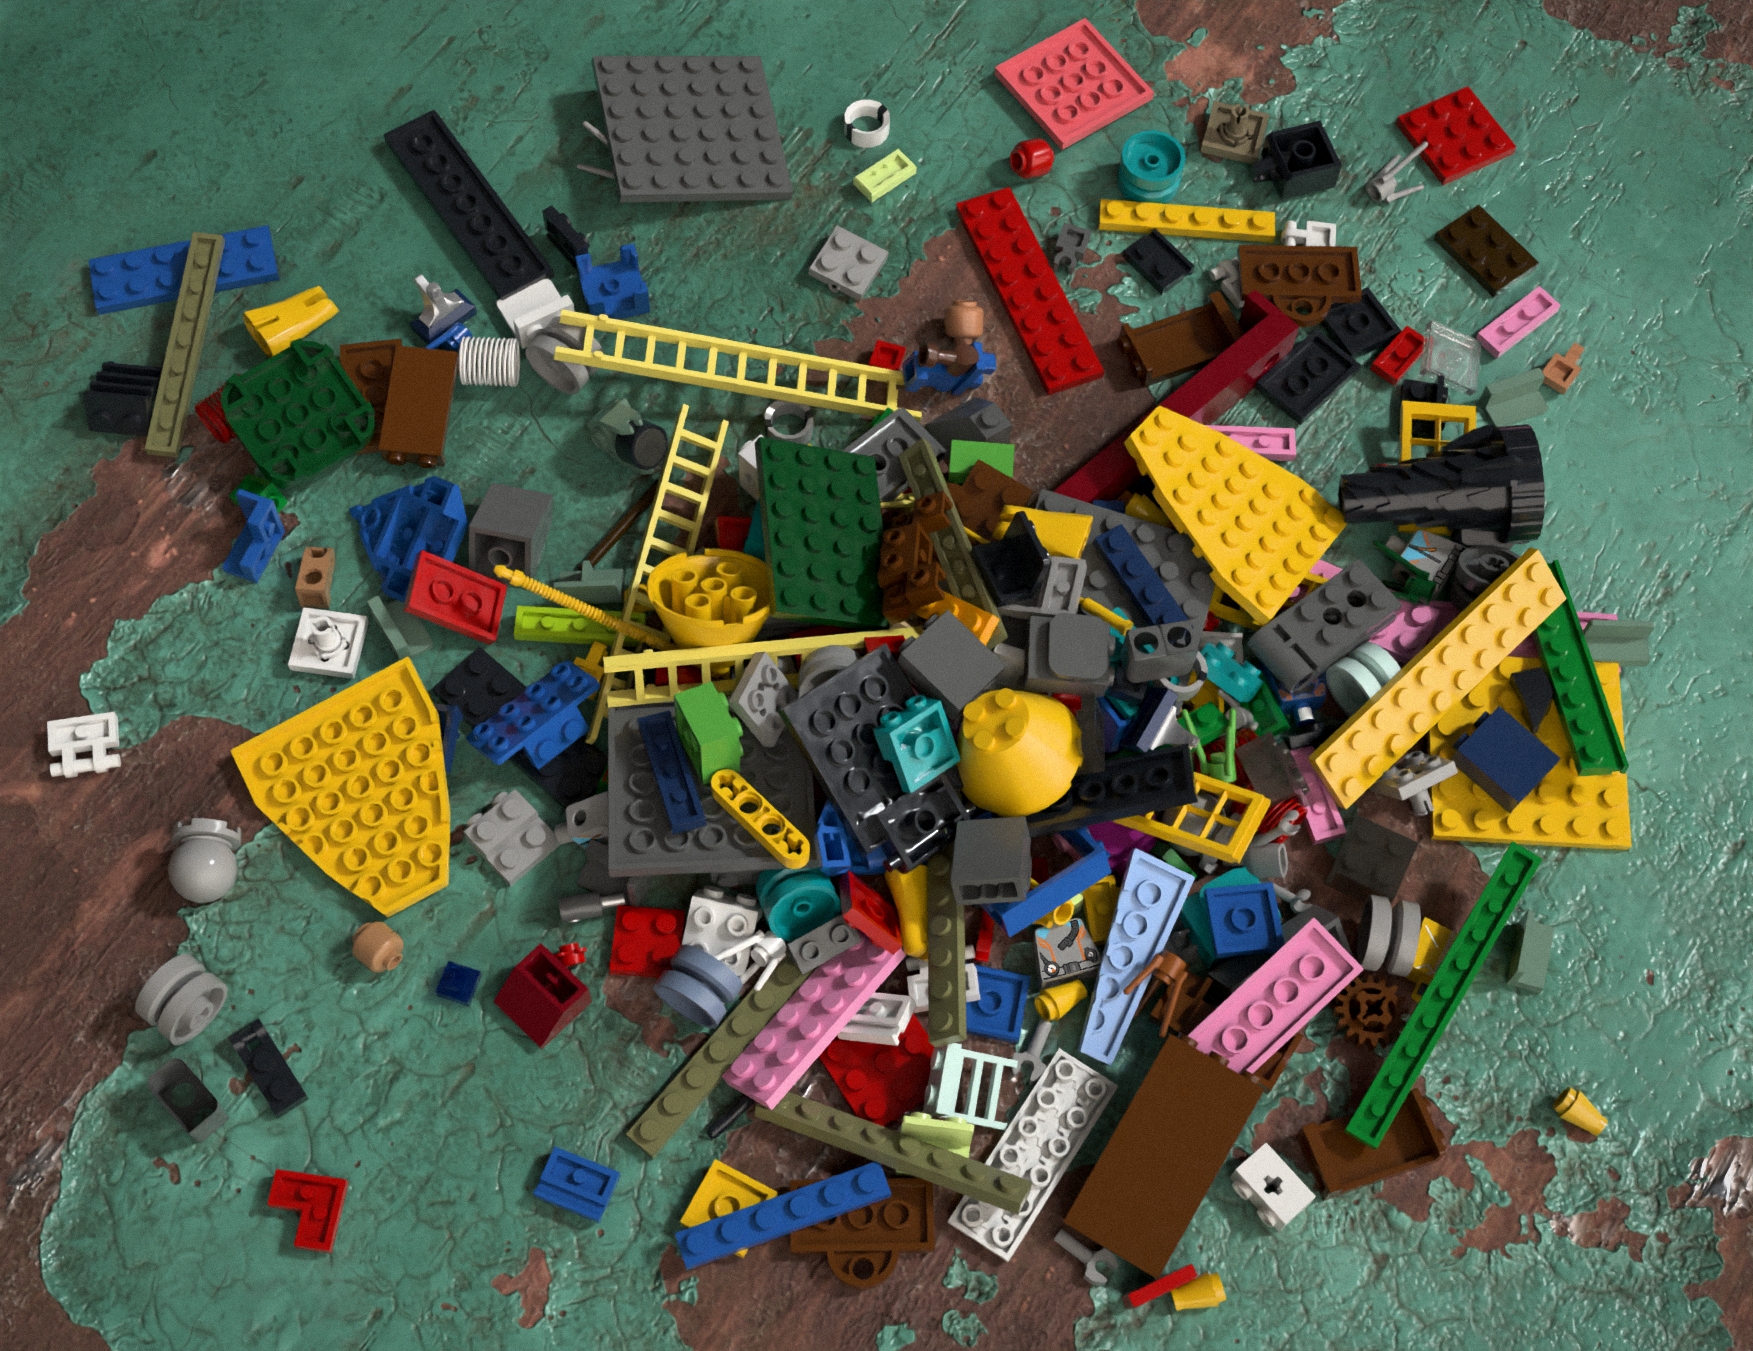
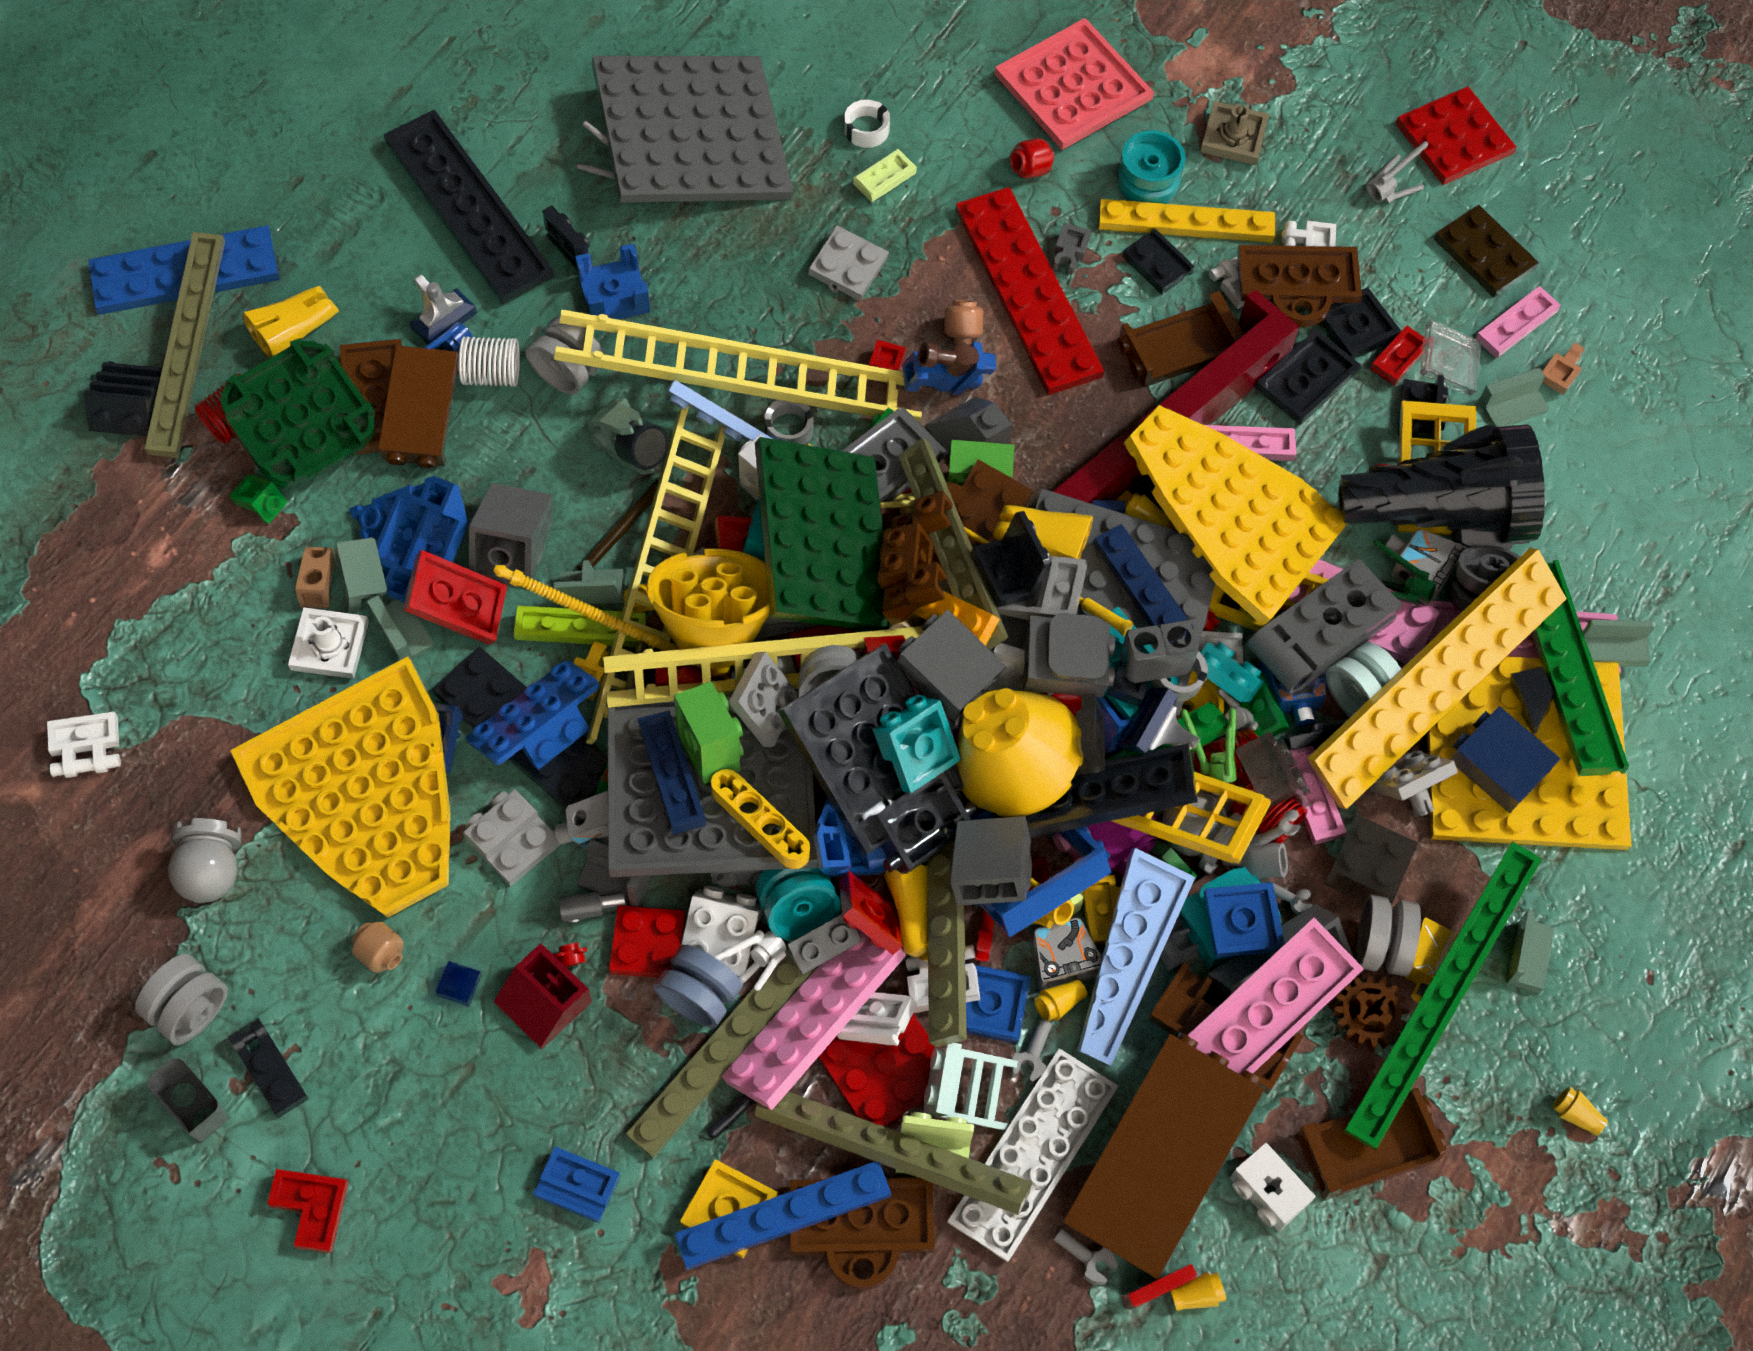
blue panel [222,489,285,583] -> none
white bracket [497,279,575,349] -> none
dark orange plant [1123,950,1188,1038] -> none
black hinge [1250,120,1342,200] -> none
none -> sand green panel [336,538,387,613]
none -> light blue plate [665,380,773,442]

